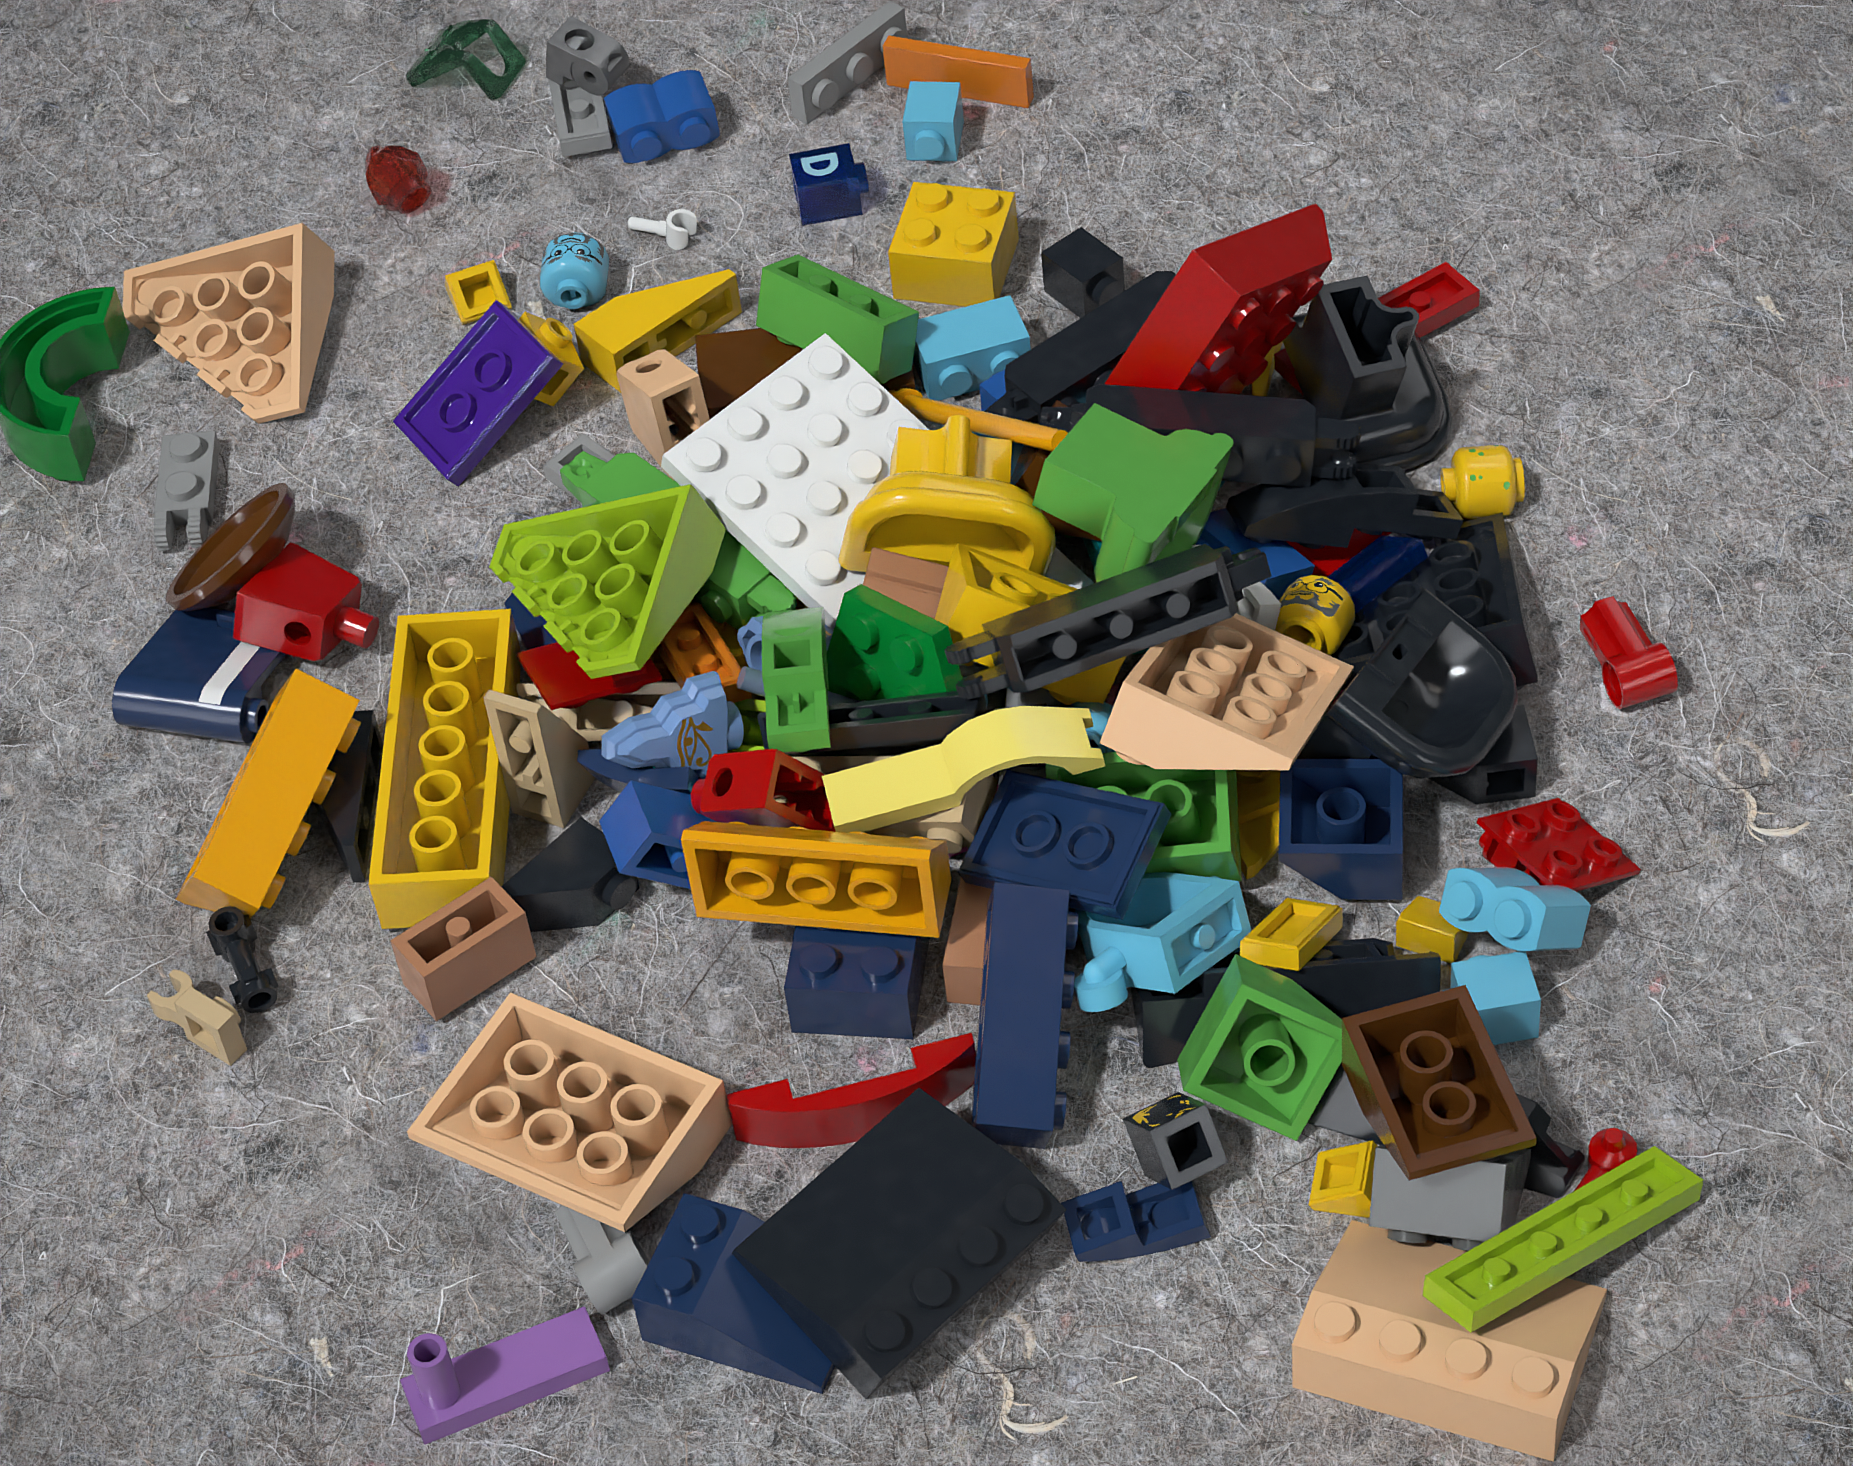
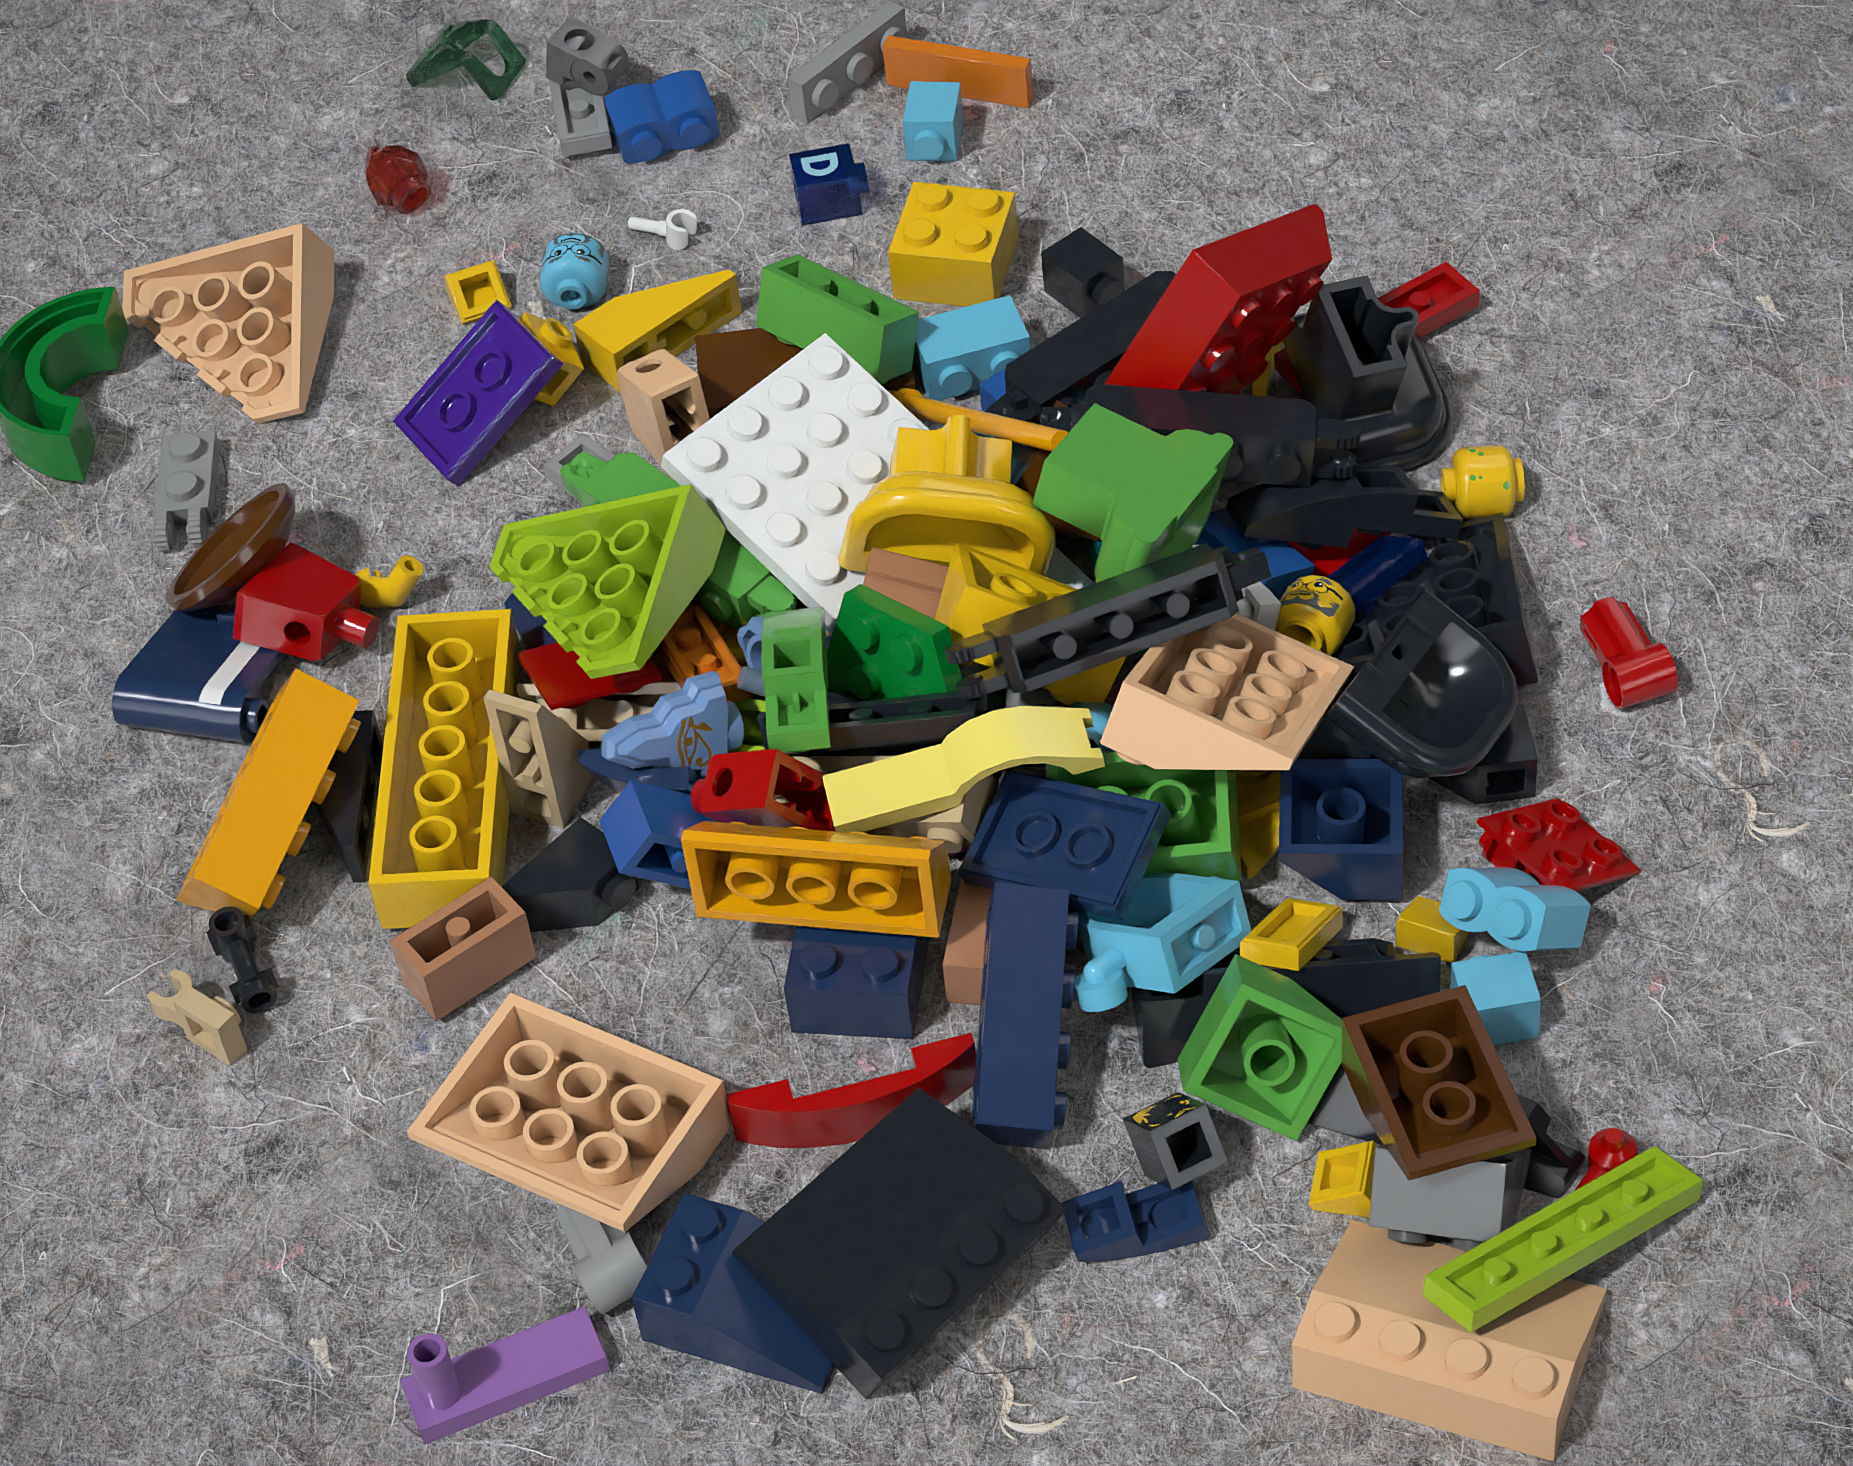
none -> yellow arm [355,555,424,608]

